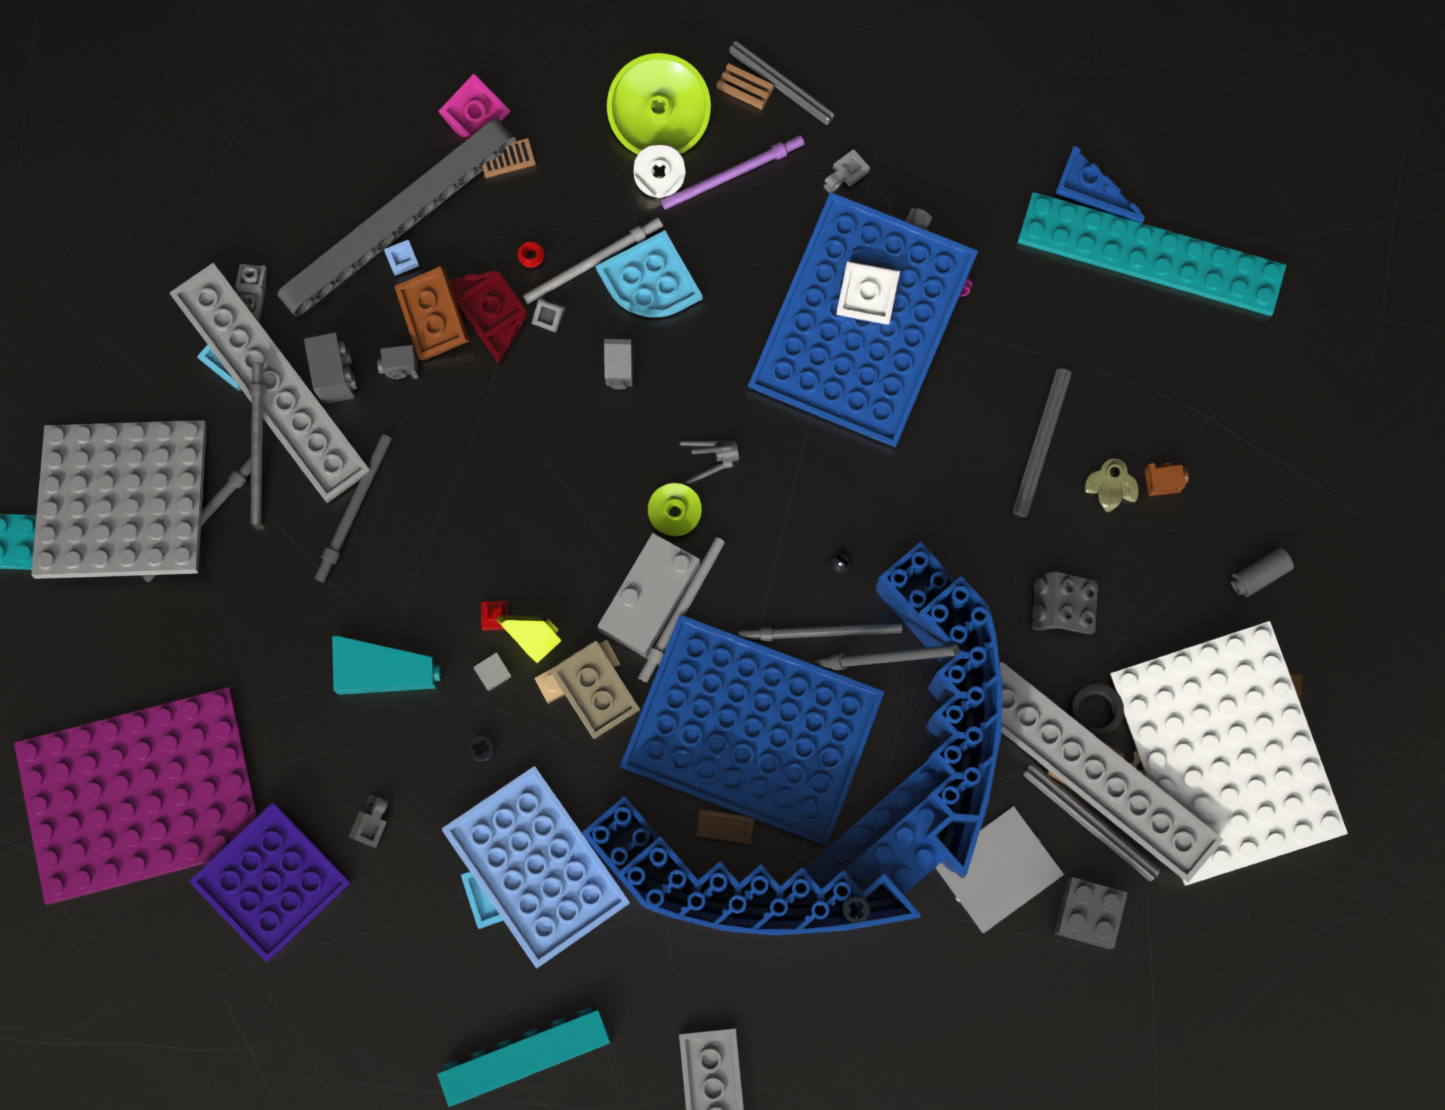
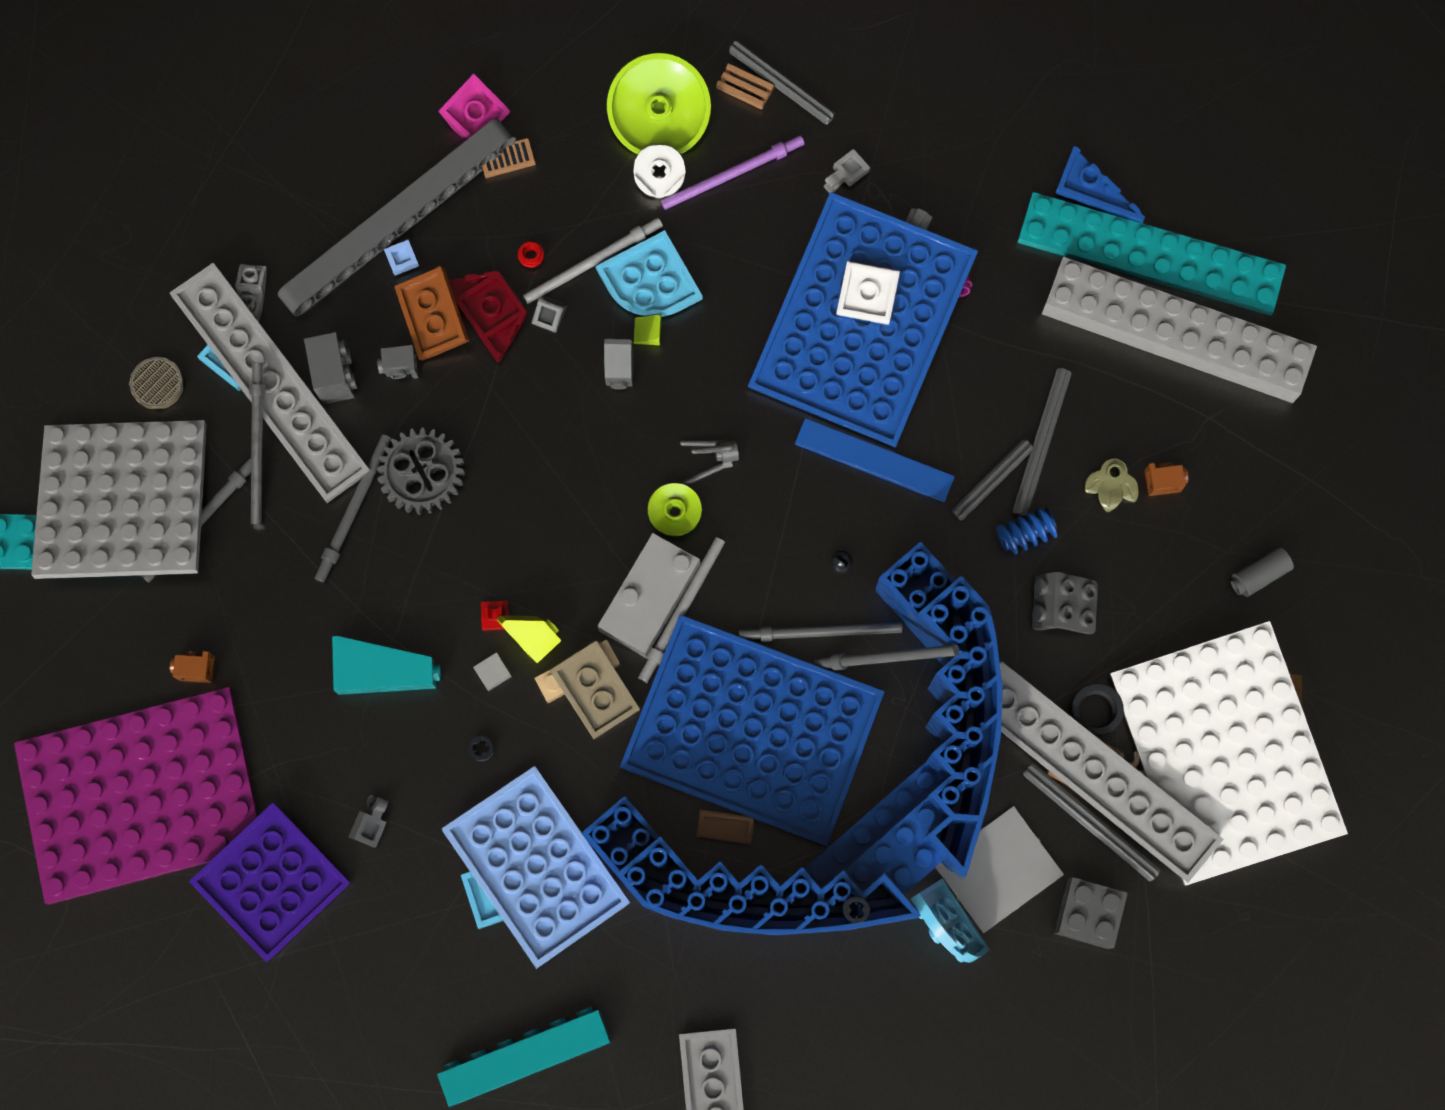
none -> tile [129,357,184,410]
none -> dark orange brick [170,651,215,683]
none -> dark grey gear [377,428,465,515]
none -> lime slope [634,315,662,345]
none -> blue tile [795,418,955,502]
none -> medium azure plate [911,878,990,963]
none -> dark grey axle [952,439,1034,521]
none -> blue piece [996,507,1058,555]
none -> light grey brick [1042,257,1317,403]

